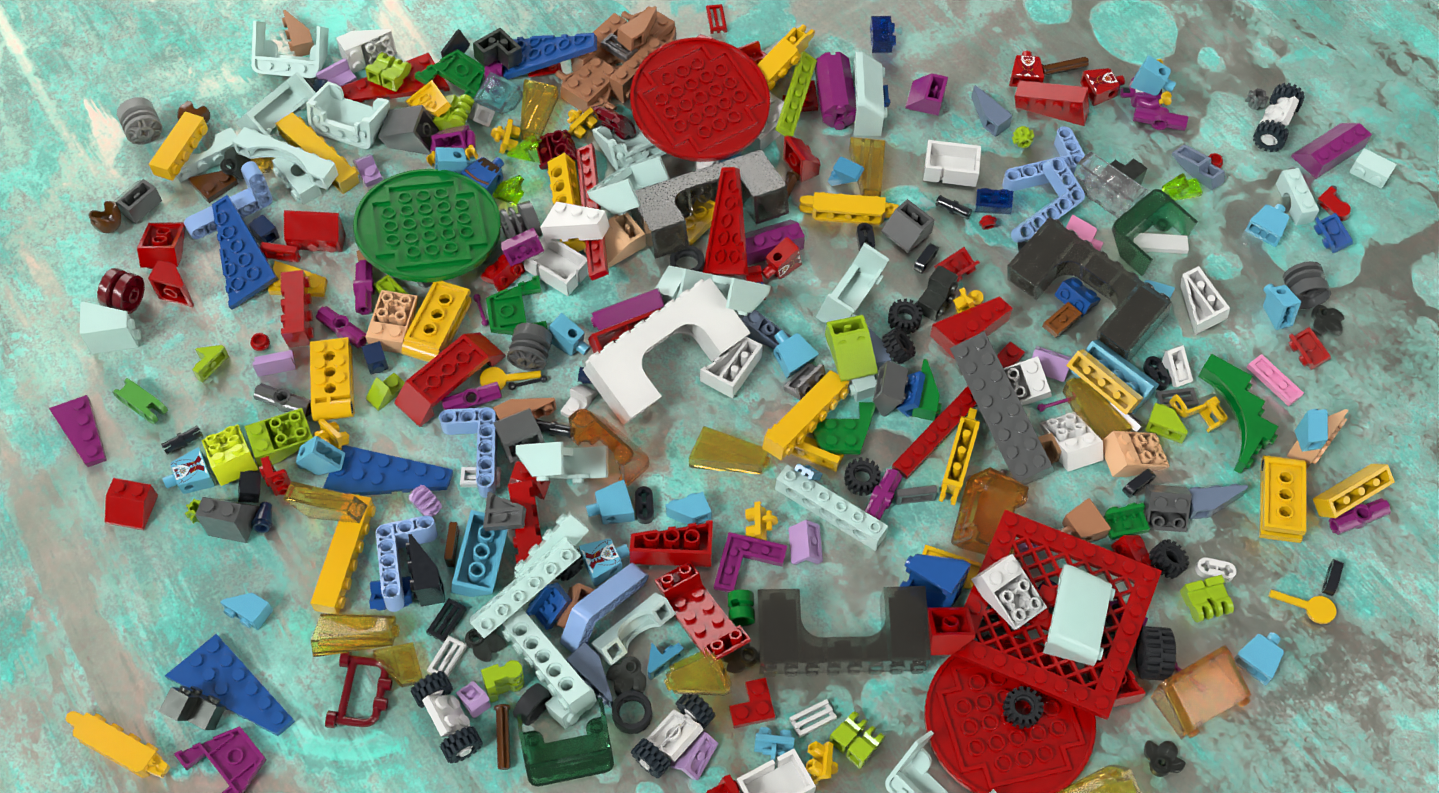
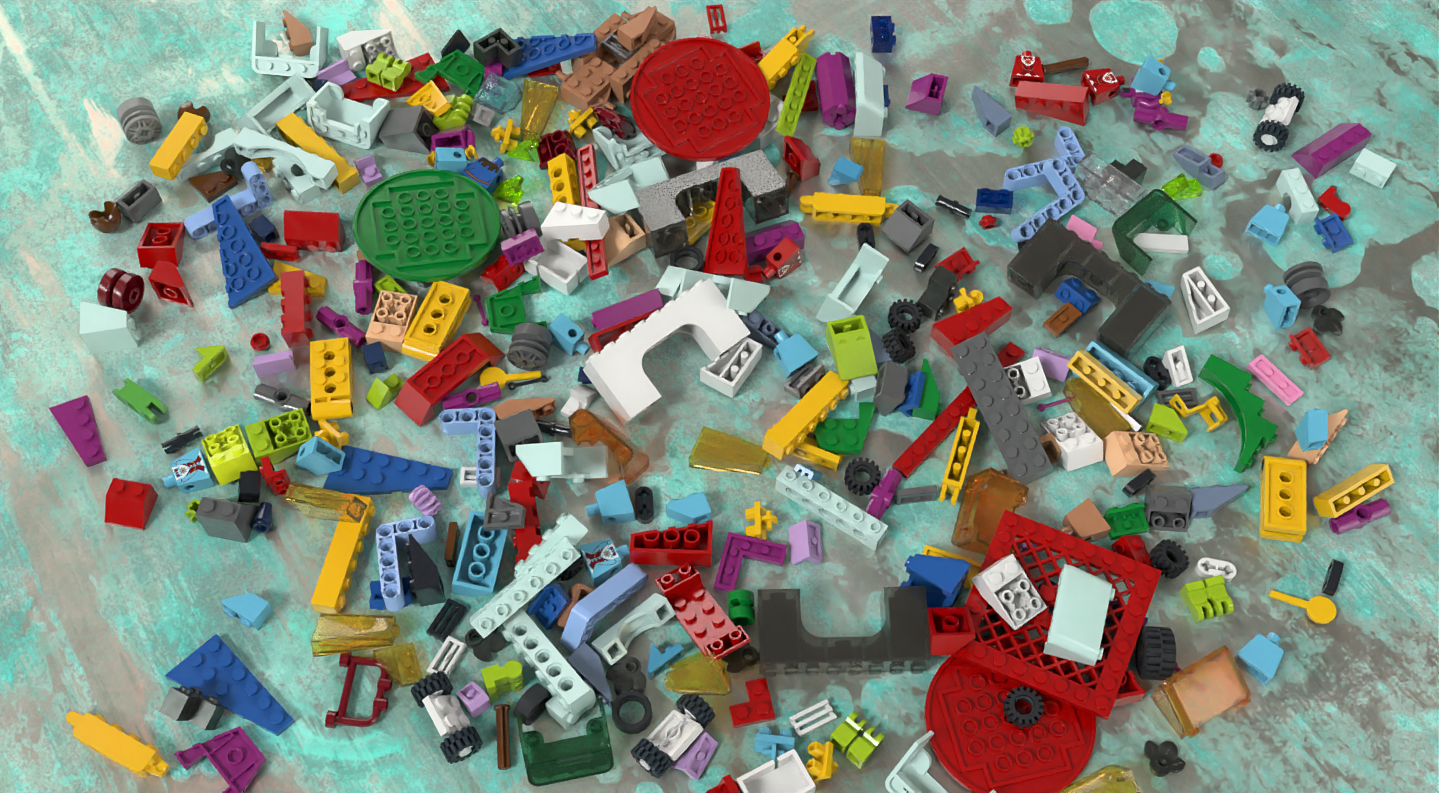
white piece [923,140,981,187] -> none

